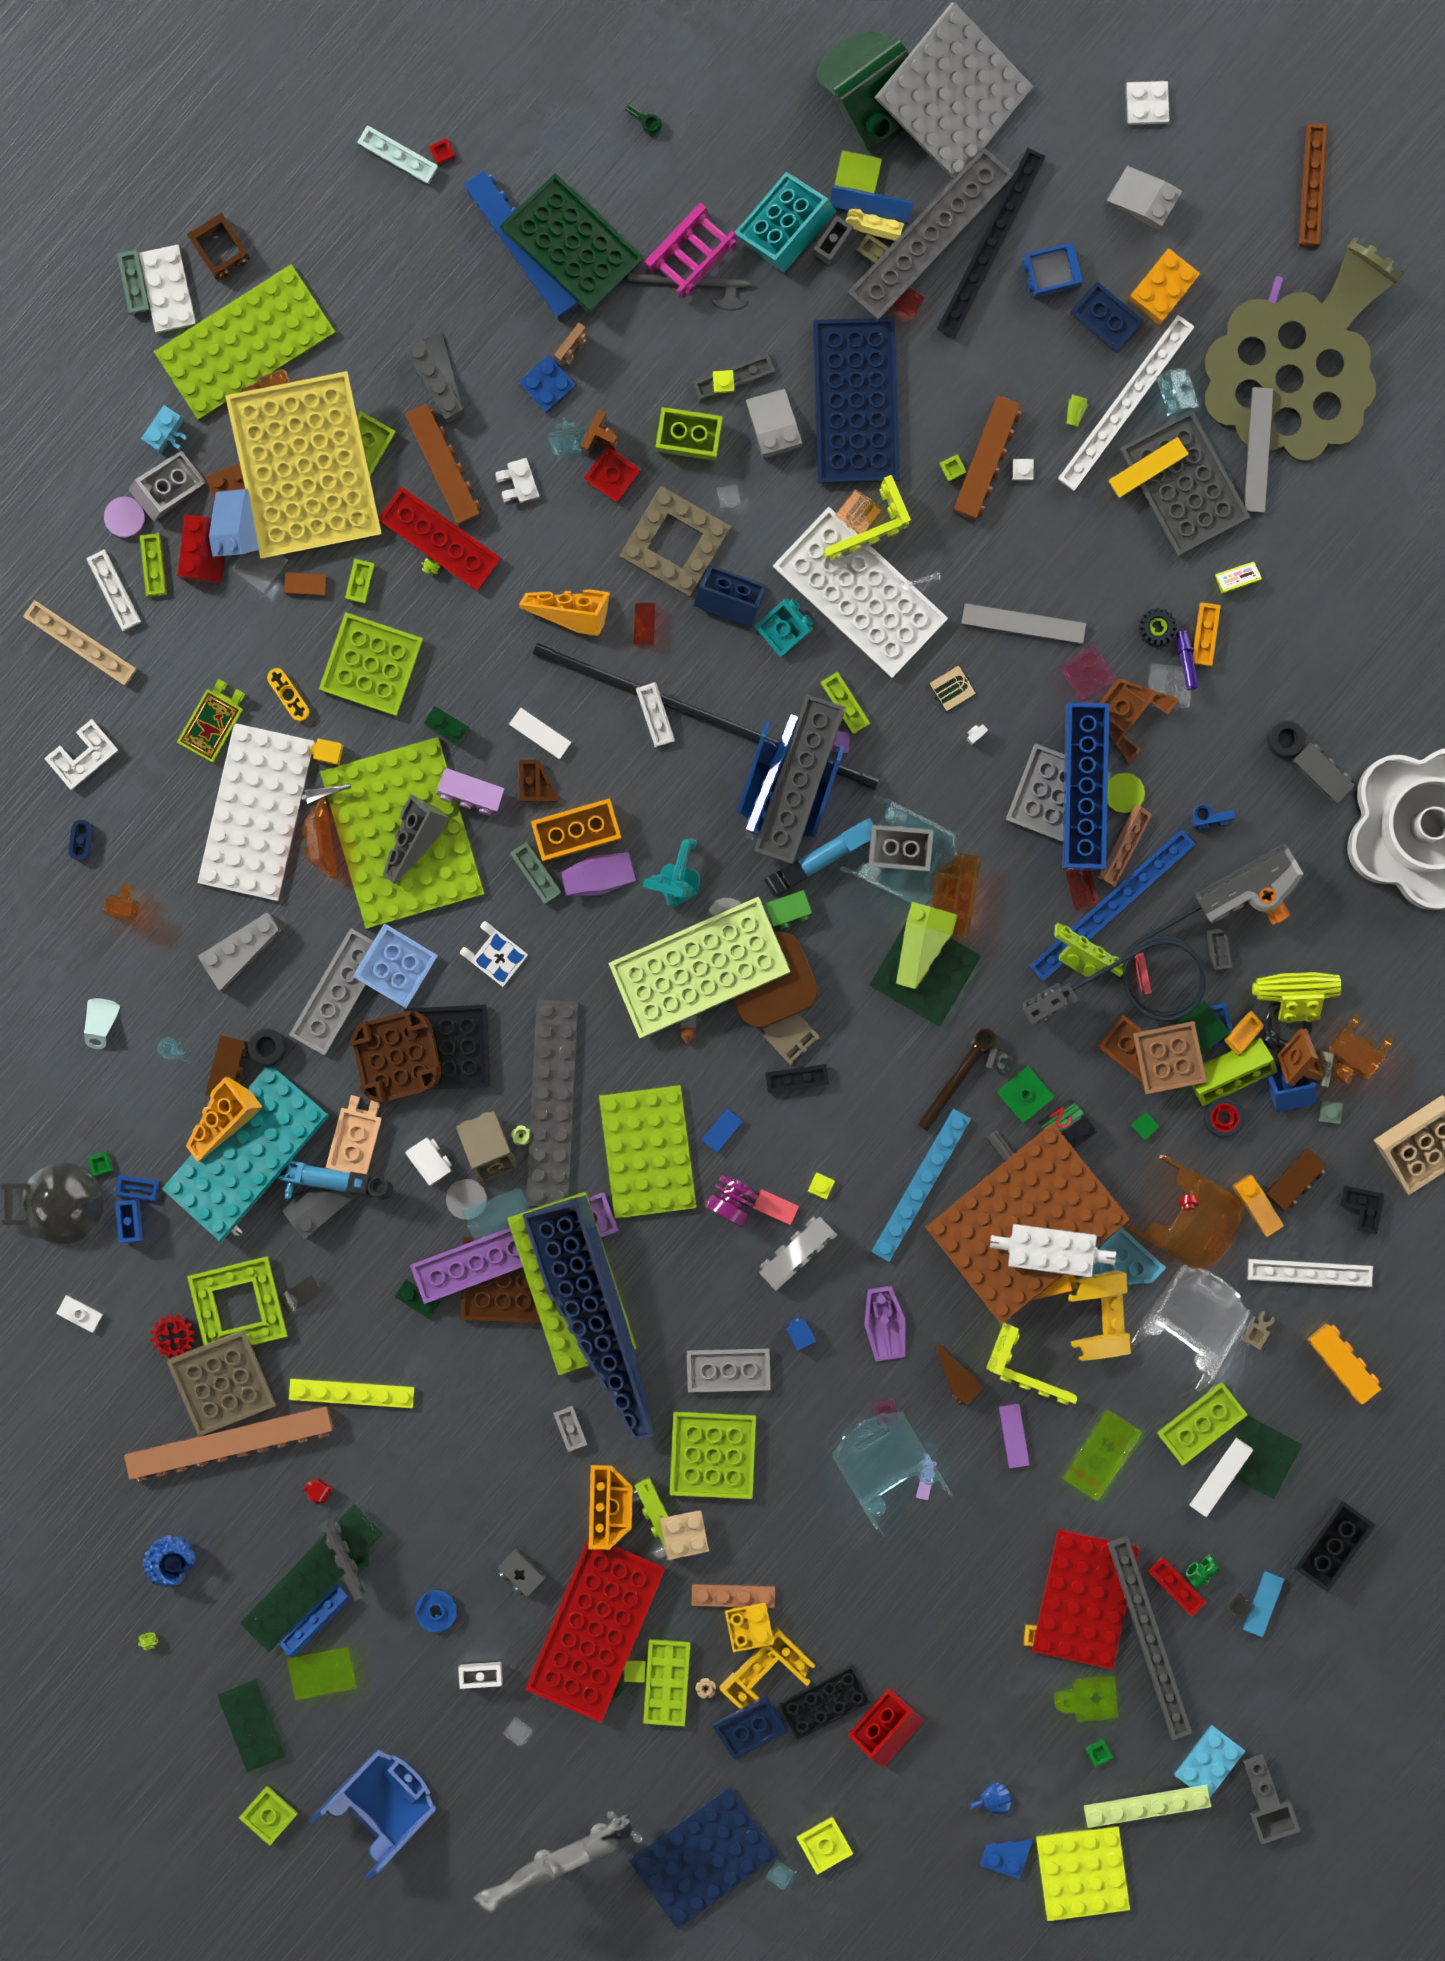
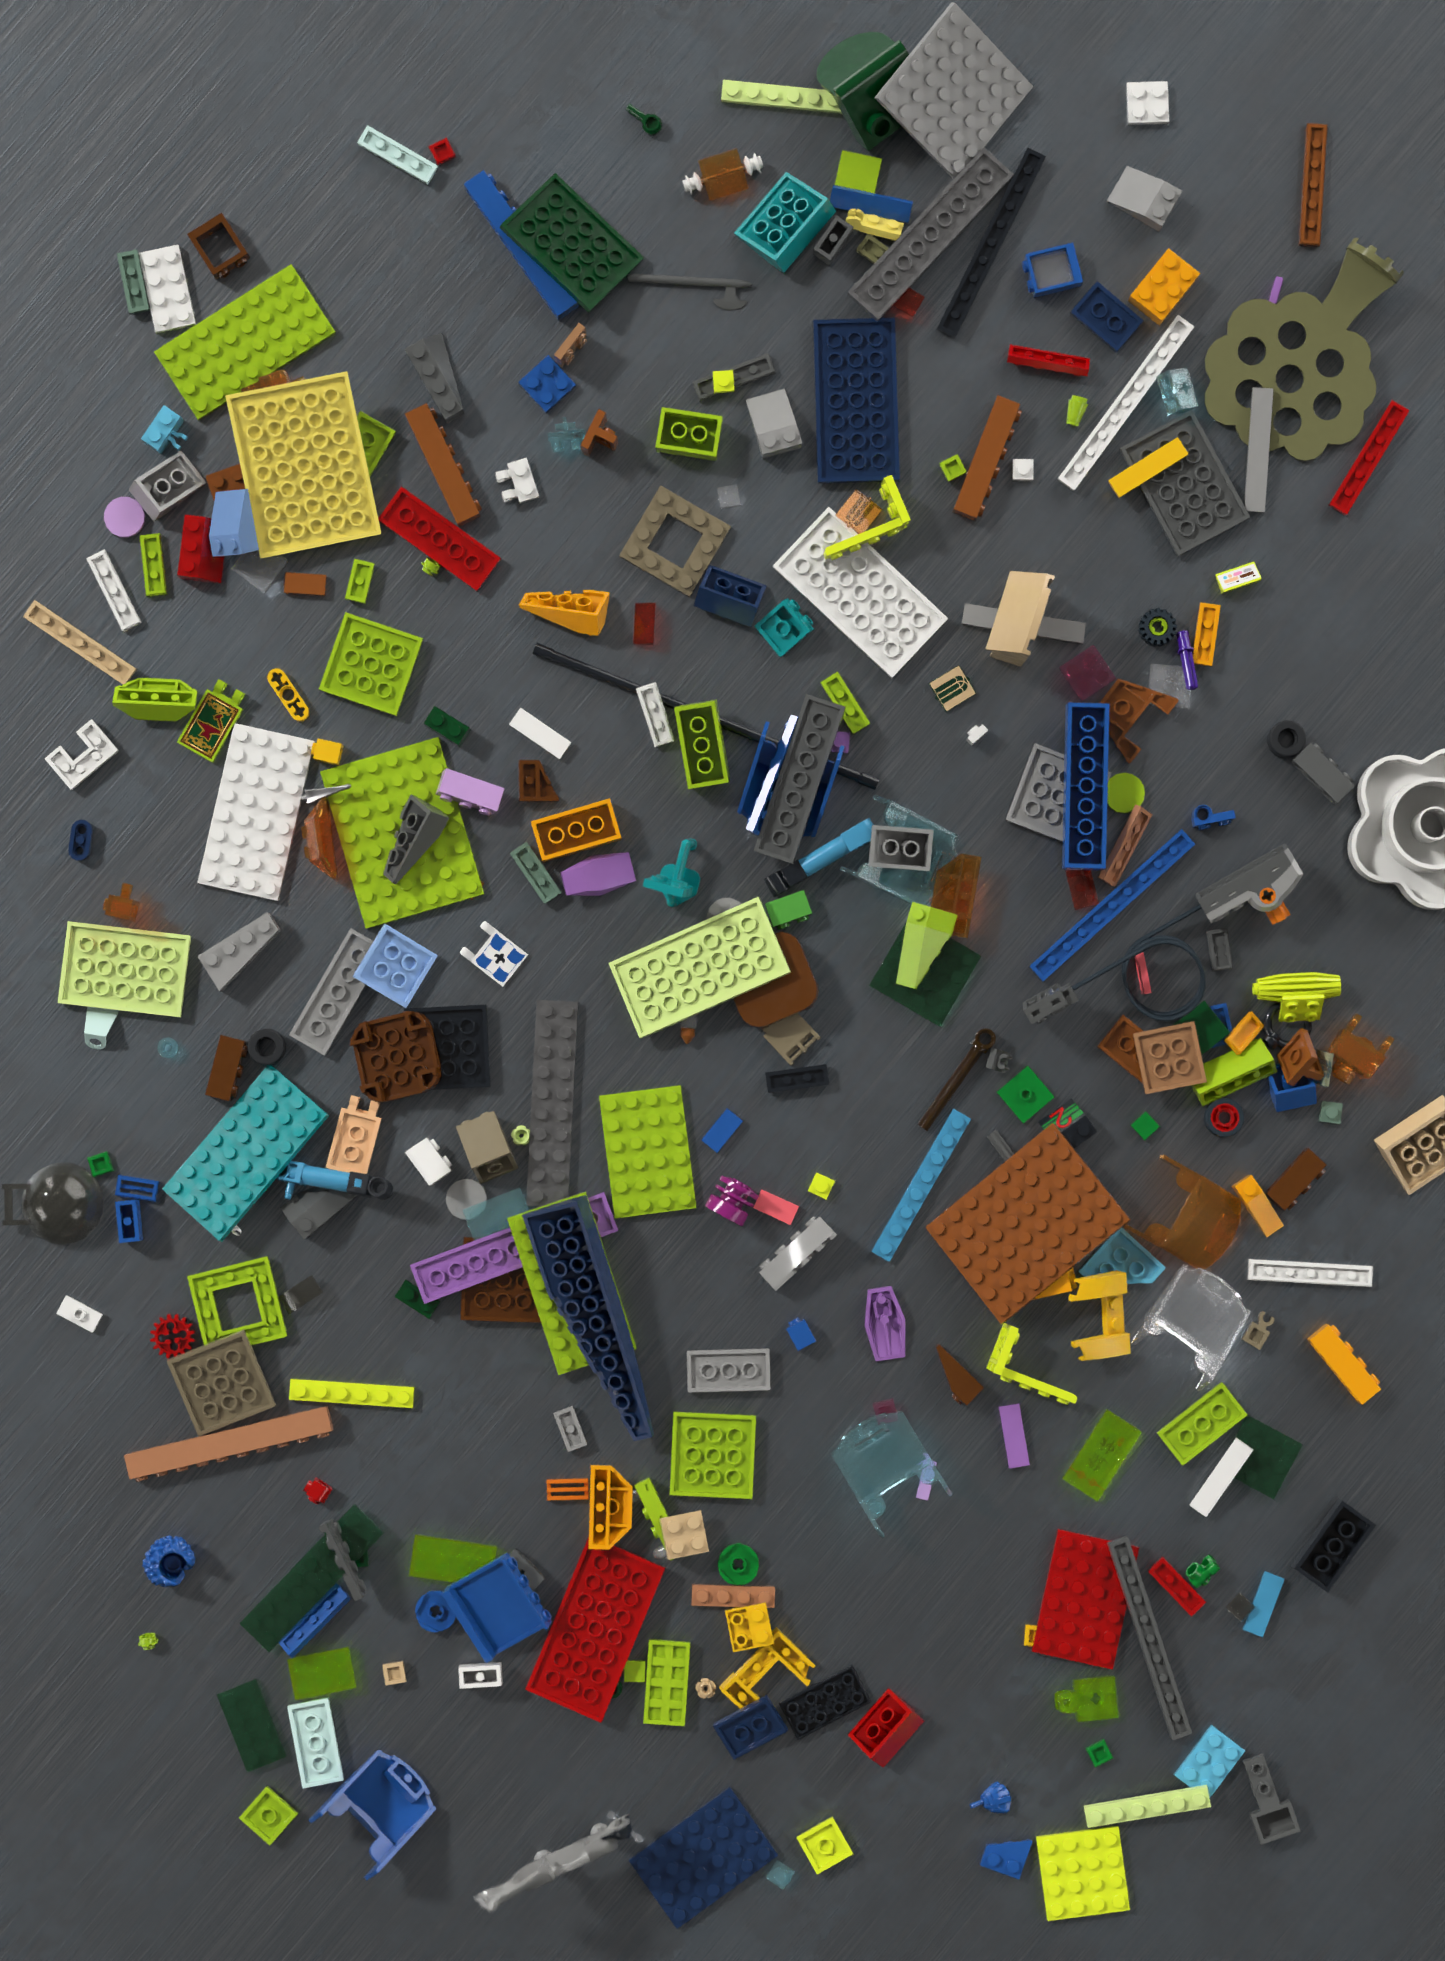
light orange wedge [186,1077,262,1162] -> none
clear plate [503,1716,532,1746] -> none
red plate [584,446,641,503] -> none
dark pink fence [644,203,738,299] -> none
clear hinge [902,571,941,590] -> none
white plate [990,1224,1116,1277] -> none
lime bracket [1055,923,1123,977] -> none
red plate [1178,1195,1200,1210] -> none
black plate [1339,1186,1385,1234] -> none
none -> yellowish green plate [58,921,191,1018]
none -> lime wedge [112,678,198,721]
none -> light aqua plate [287,1697,344,1788]
none -> tan plate [382,1661,407,1685]
none -> clear neon green plate [409,1534,497,1582]
none -> blue panel [442,1552,552,1663]
none -> orange tile [547,1478,589,1500]
none -> lime brick [674,699,730,789]
none -> clear orange plate [682,148,763,201]
none -> green plate [718,1543,759,1585]
none -> yellowish green plate [721,80,842,114]
none -> tan windscreen [986,571,1055,667]
none -> red plate [1007,344,1090,377]
none -> red plate [1328,400,1410,516]

